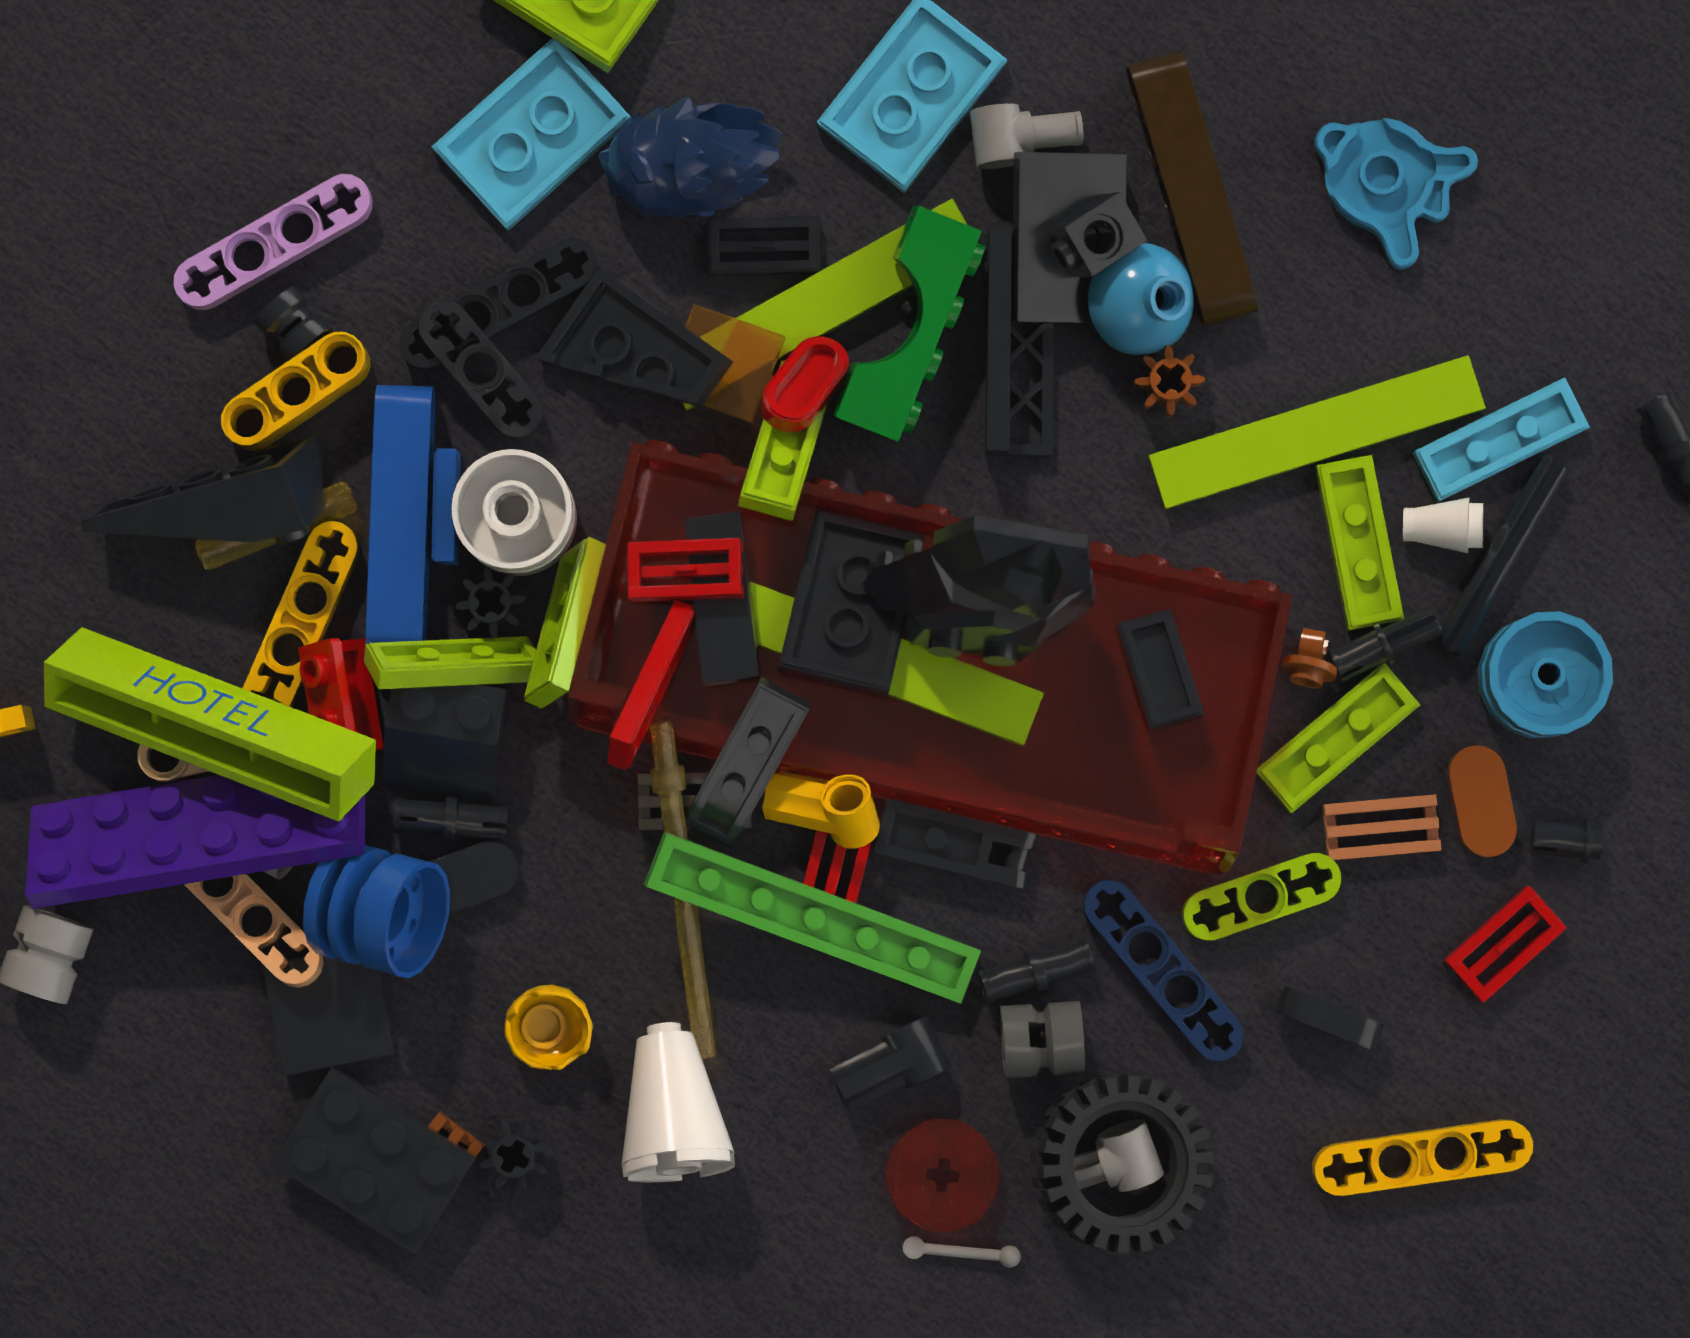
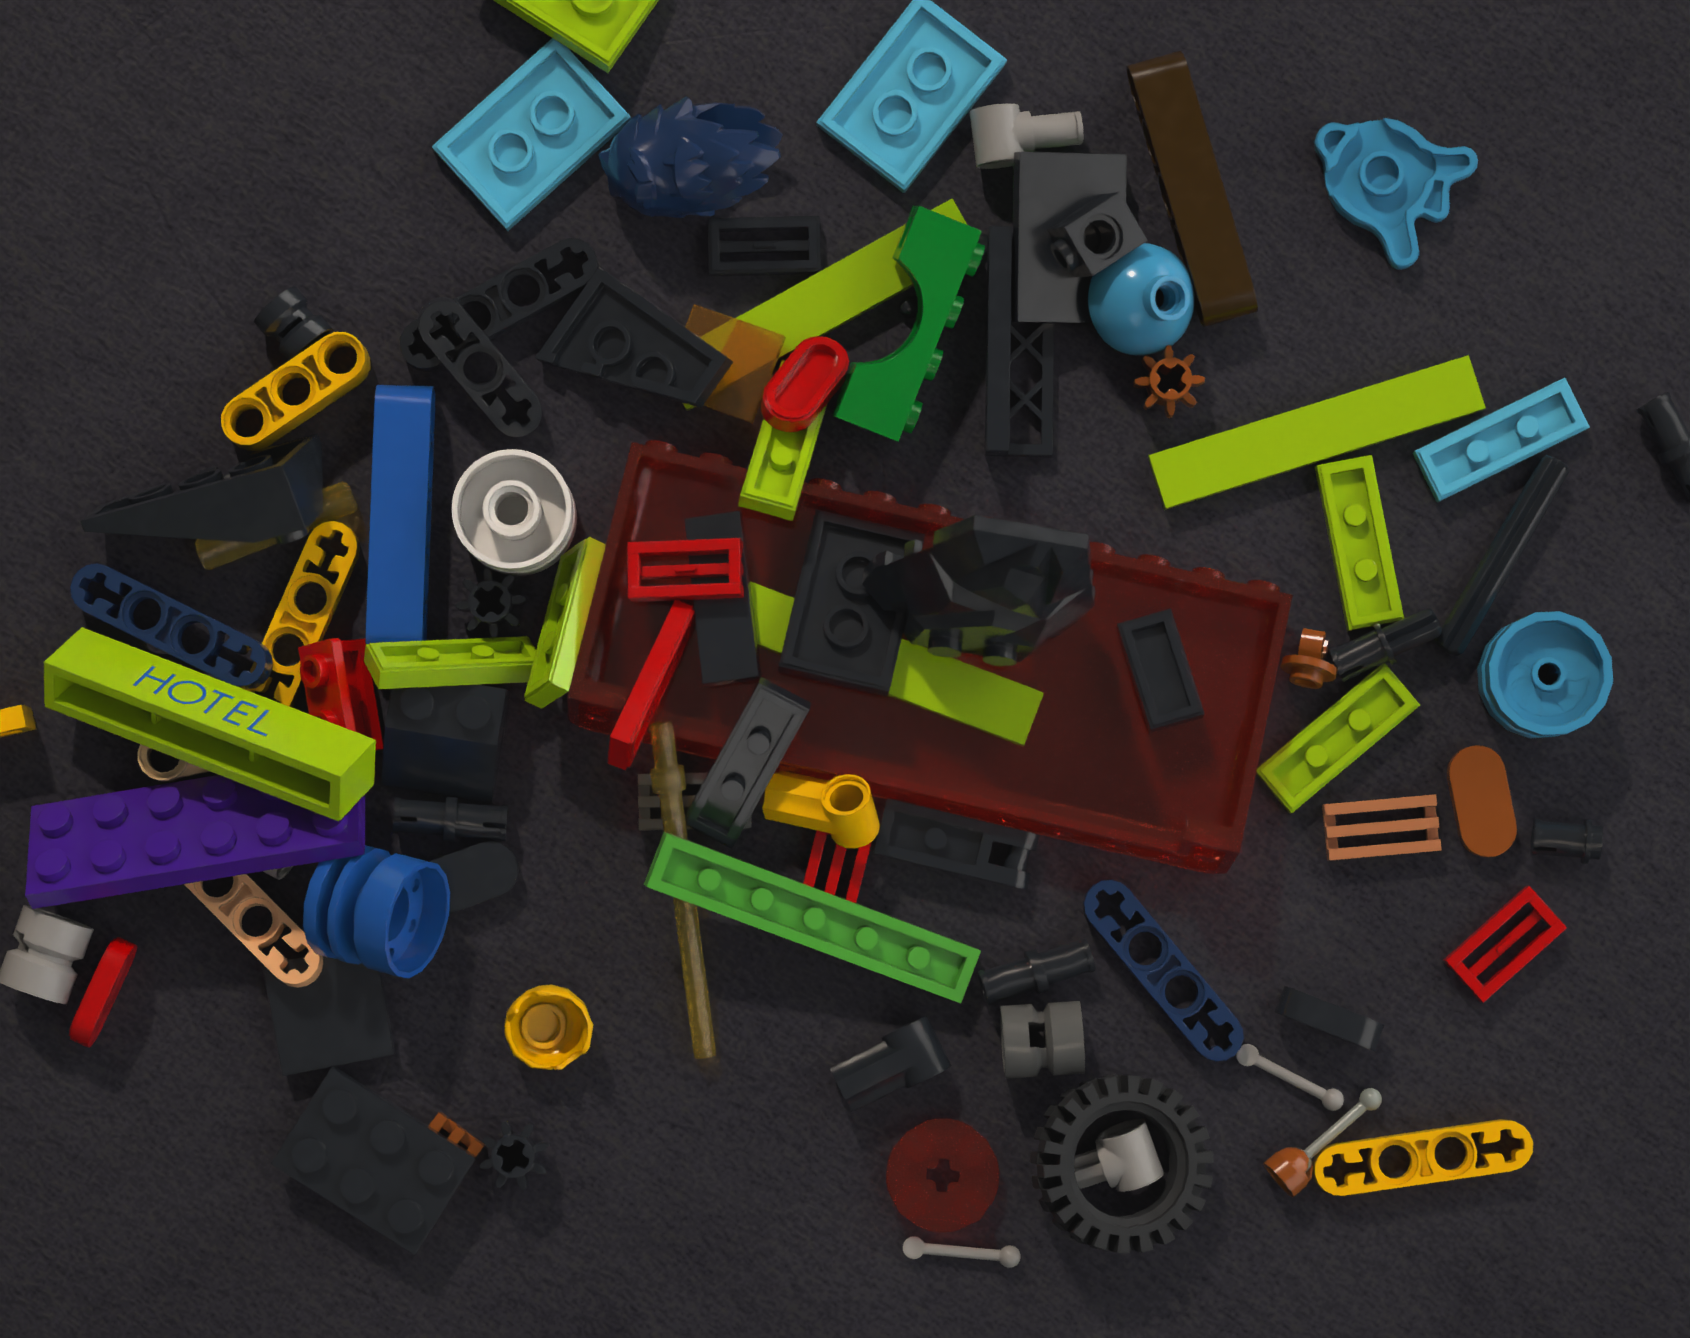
lavender beam [173,174,373,310] -> none
blue tile [431,448,461,566] -> none
white cone [621,1022,735,1183] -> none
lime beam [1182,853,1341,940] -> none
white cone [1403,498,1483,553] -> none
none -> red tile [69,937,137,1048]
none -> dark blue beam [70,563,273,689]
none -> light grey hinge [1236,1044,1344,1111]
none -> hinge [1263,1088,1382,1198]

